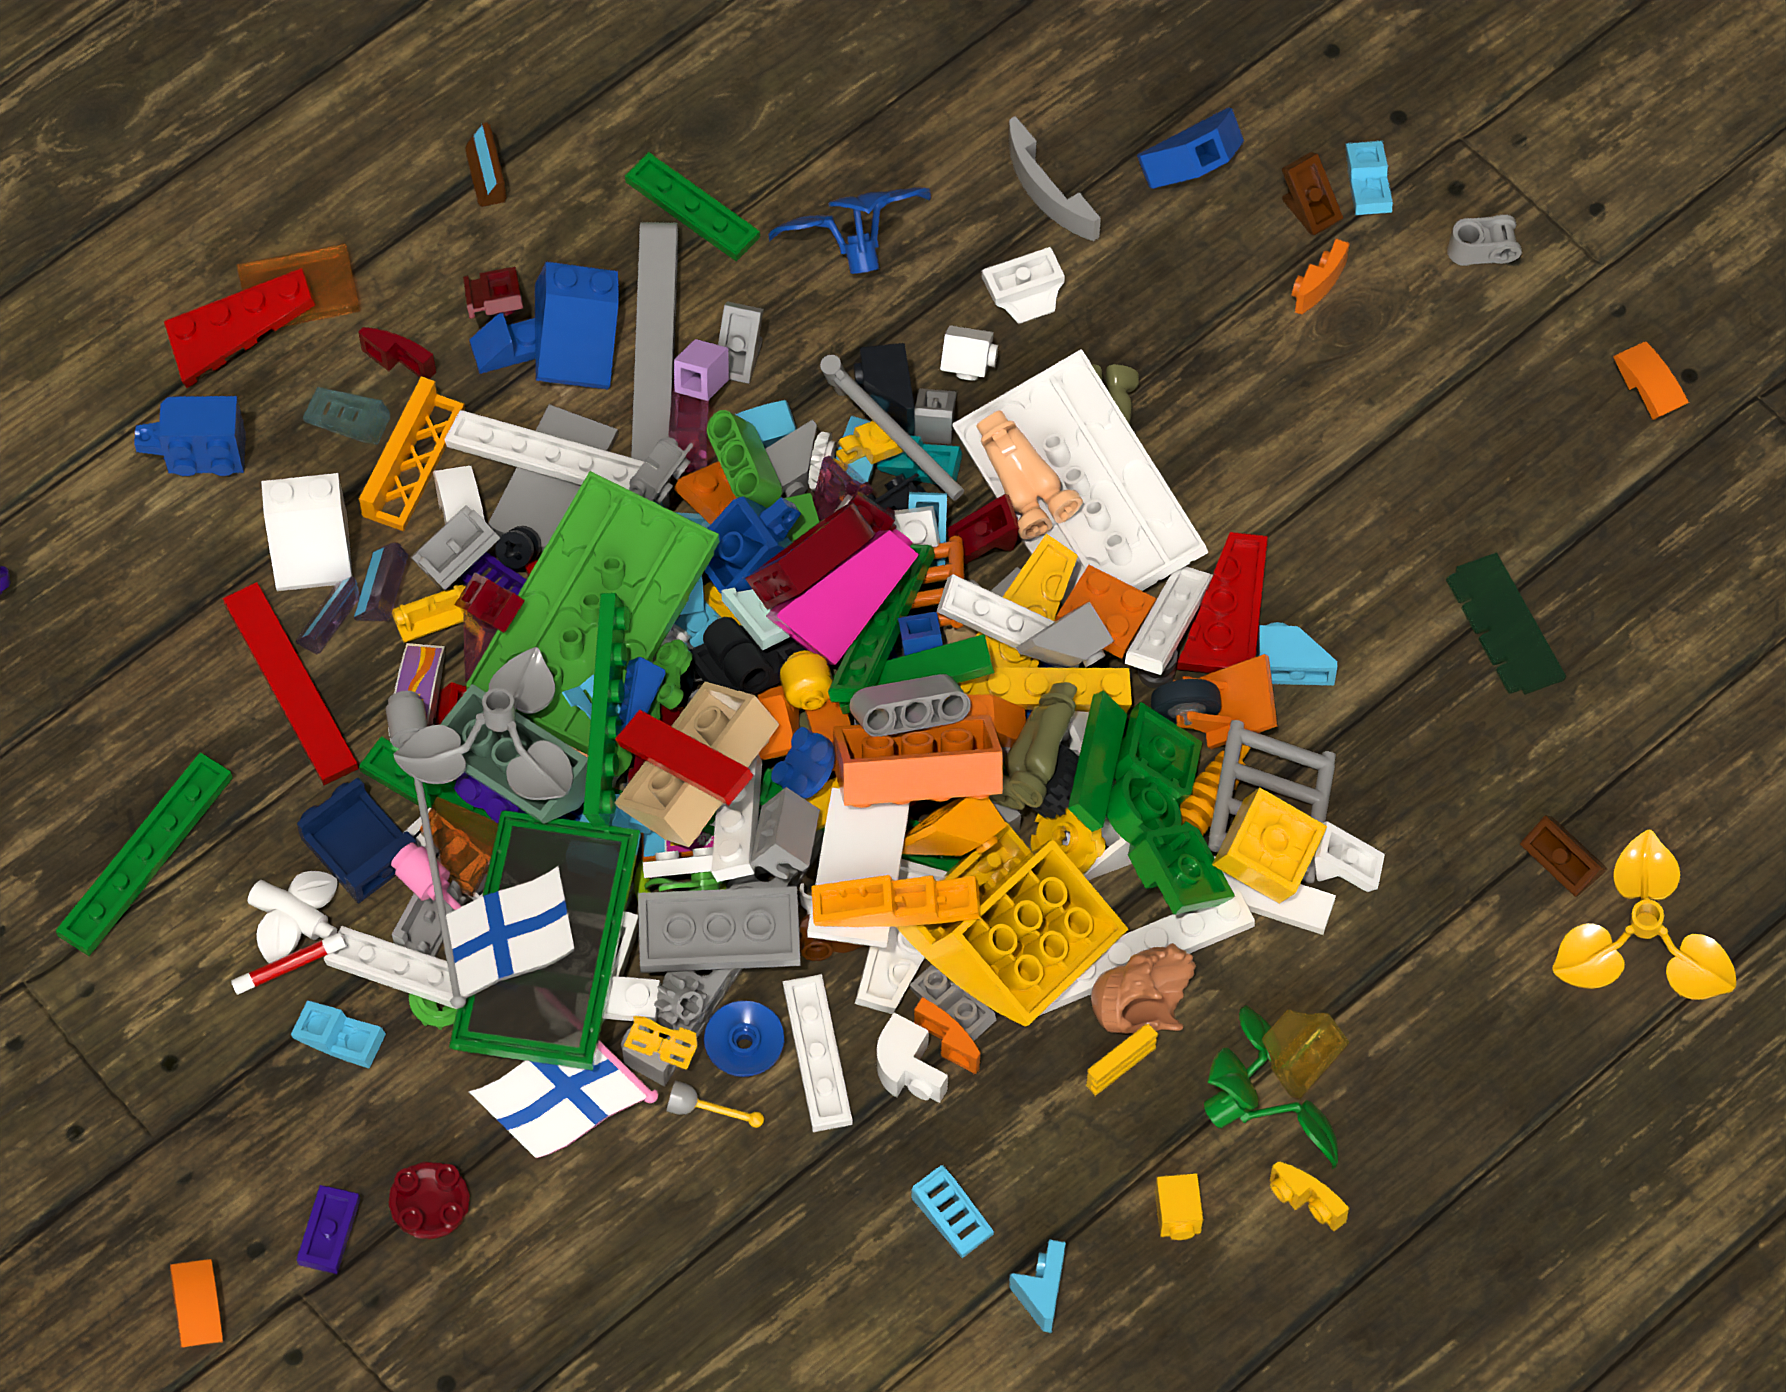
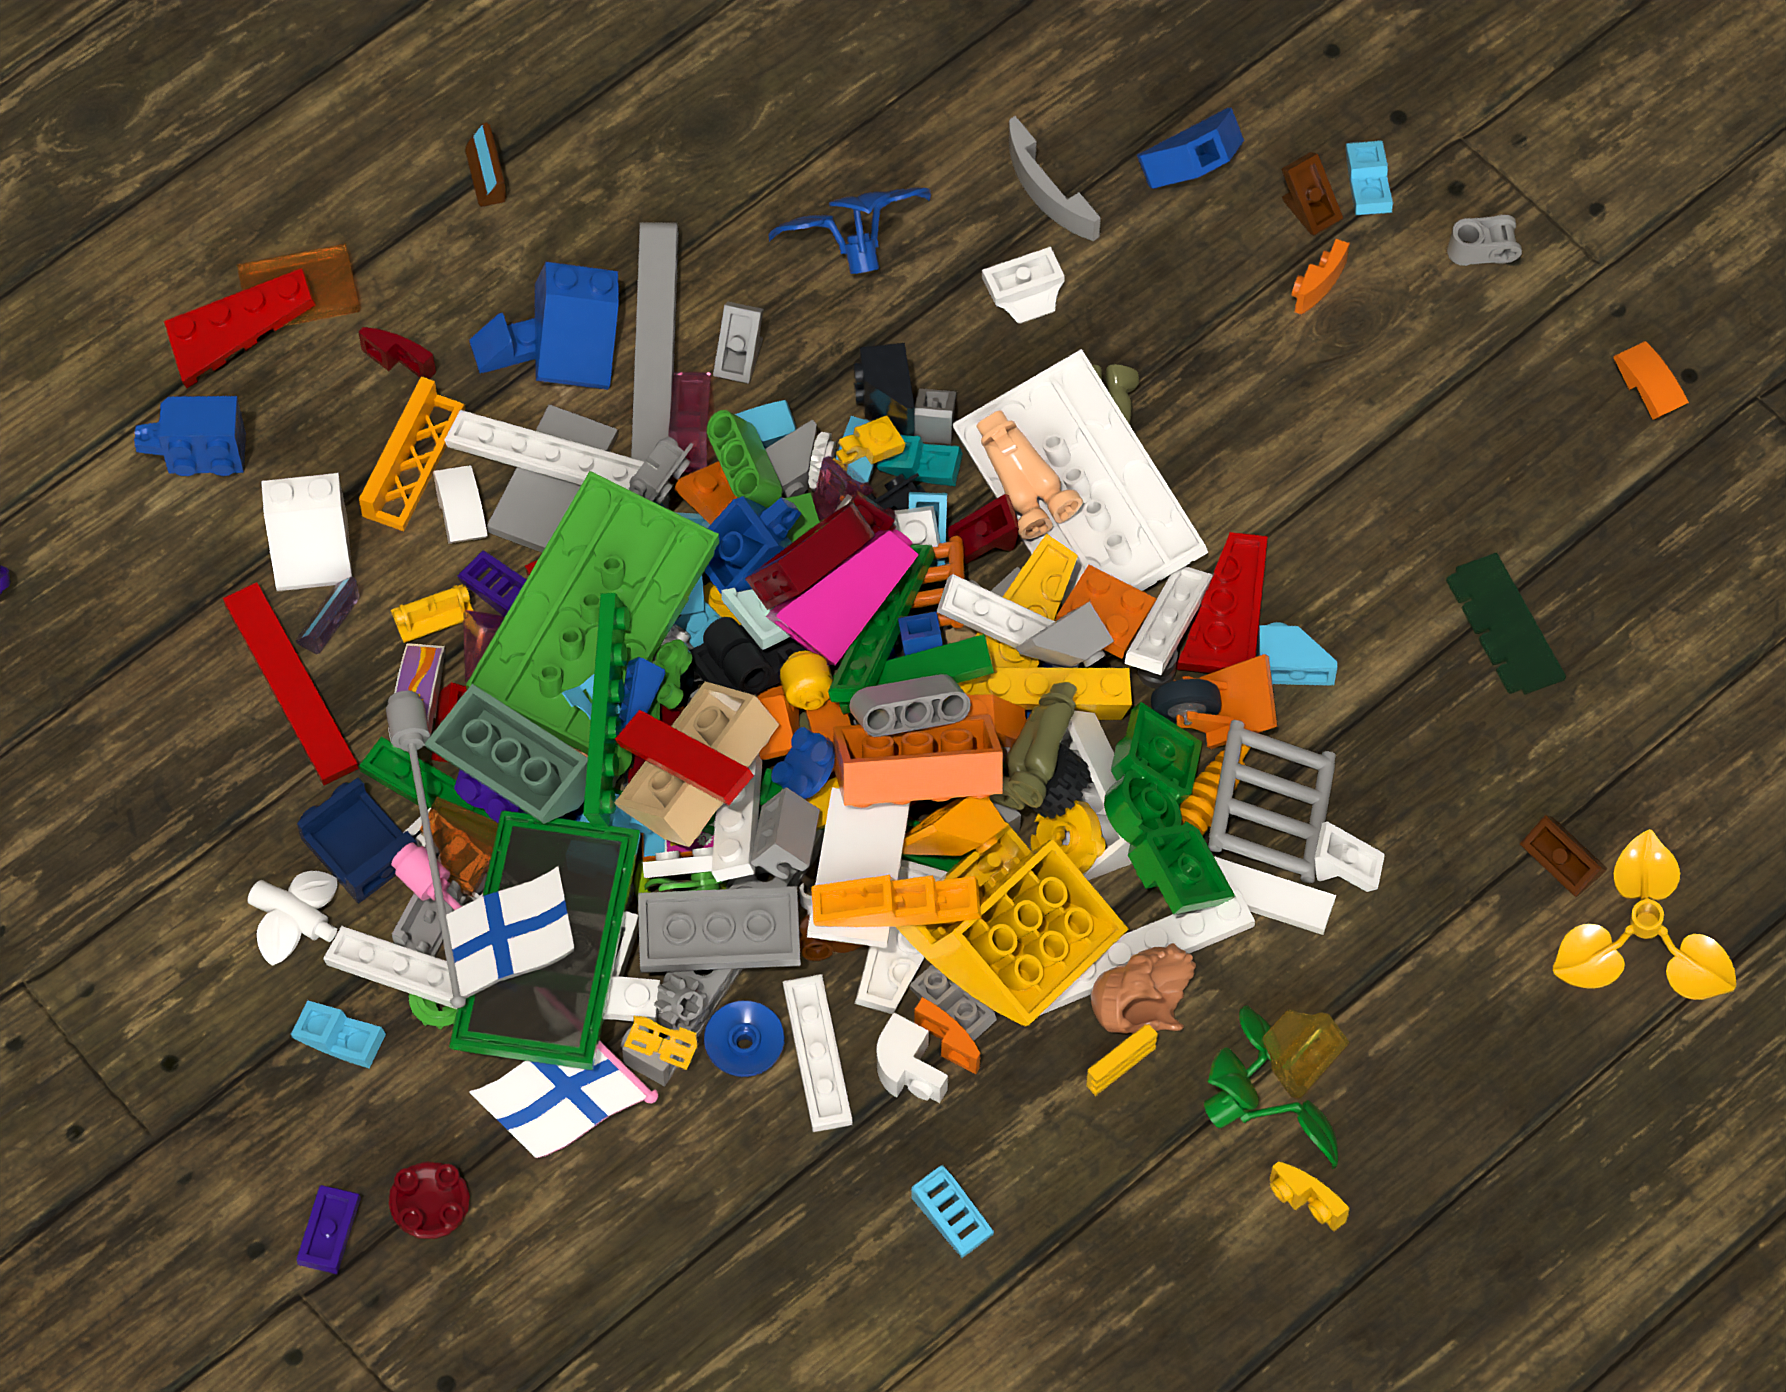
green plate [56,752,233,956] -> none
orange slope [170,1259,223,1347] -> none
red bar [231,932,347,995] -> none
clear light blue slope [303,387,390,445] -> none
slope [354,542,408,621] -> none
light grey plant [394,647,573,800] -> none
light grey hinge [411,505,500,590] -> none
dark red slope [454,573,525,633] -> none
dark red plate [463,266,523,318] -> none
black wheel [495,526,541,569] -> none
green tile [625,152,760,262] -> none
hinge [667,1080,764,1128] -> none
lavender brick [674,339,729,401] -> none
light grey bar [820,355,964,501] -> none
white brick [940,325,998,380] -> none
medium azure slope [1009,1240,1066,1333] -> none
green tile [1068,690,1127,832] -> none
yellow brick [1155,1174,1203,1240] -> none
yellow container [1212,787,1327,904] -> none

